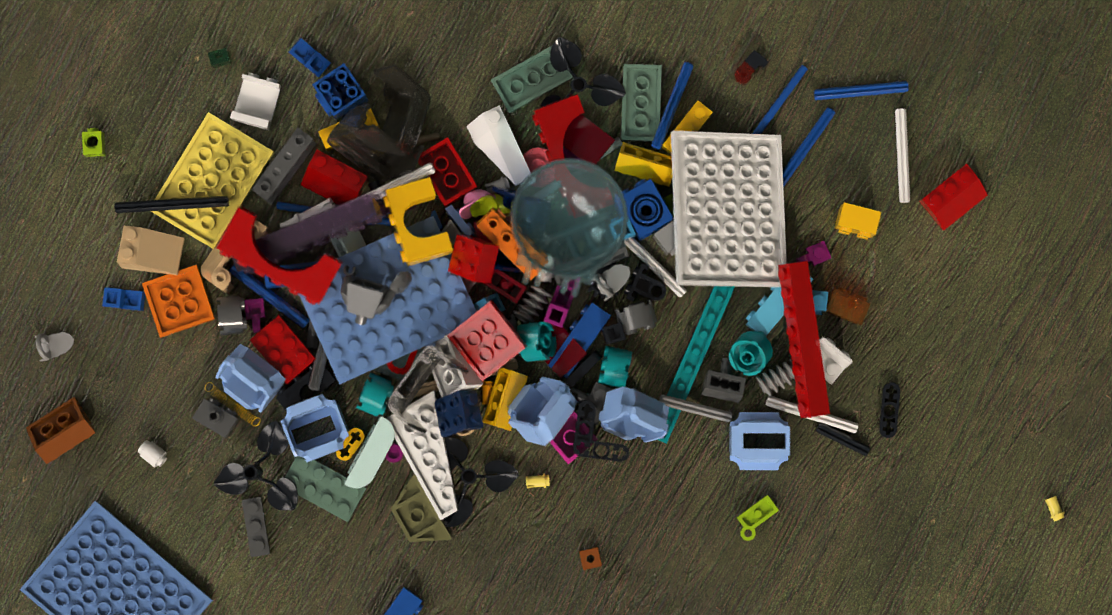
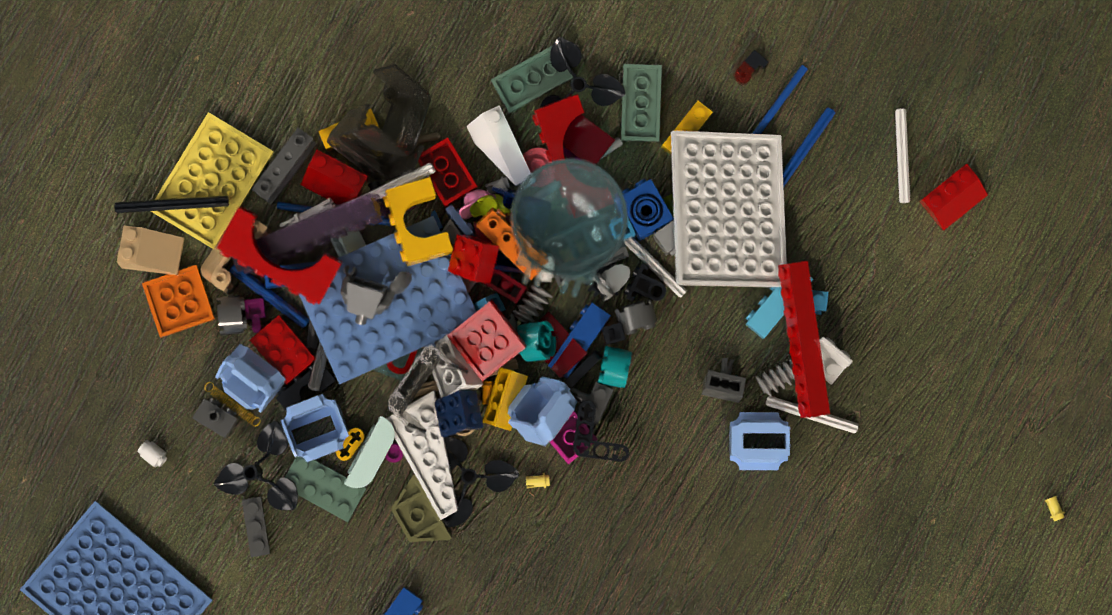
dark orange slope [26,397,95,464] -> none
light grey piece [35,332,75,362] -> none
lime brick [82,128,105,157] -> none
blue slope [102,287,145,311] -> none
clear green piece [208,48,232,68] -> none
white panel [230,73,281,130] -> none
blue slope [288,38,331,77] -> none
blue brick [312,63,369,122] -> none
teal brick [356,372,394,417] -> none
magenta arch [544,264,580,328] -> none
dark orange piece [579,547,602,570] -> none
light blue piece [598,387,669,443] -> none
yellow brick [614,142,672,187] -> none
blue axle [651,62,693,150] -> none
teal plate [657,286,735,444] -> none
light grey axle [659,395,732,422] -> none
teal brick [729,331,773,376] -> none
lime hinge [736,495,779,541] -> none
magenta plate [796,241,832,266] -> none
blue axle [814,81,909,100] -> none
black axle [816,423,870,456] -> none
clear orange brick [826,287,870,326] -> none
yellow brick [835,203,881,240] -> none
black beam [878,382,900,438] -> none

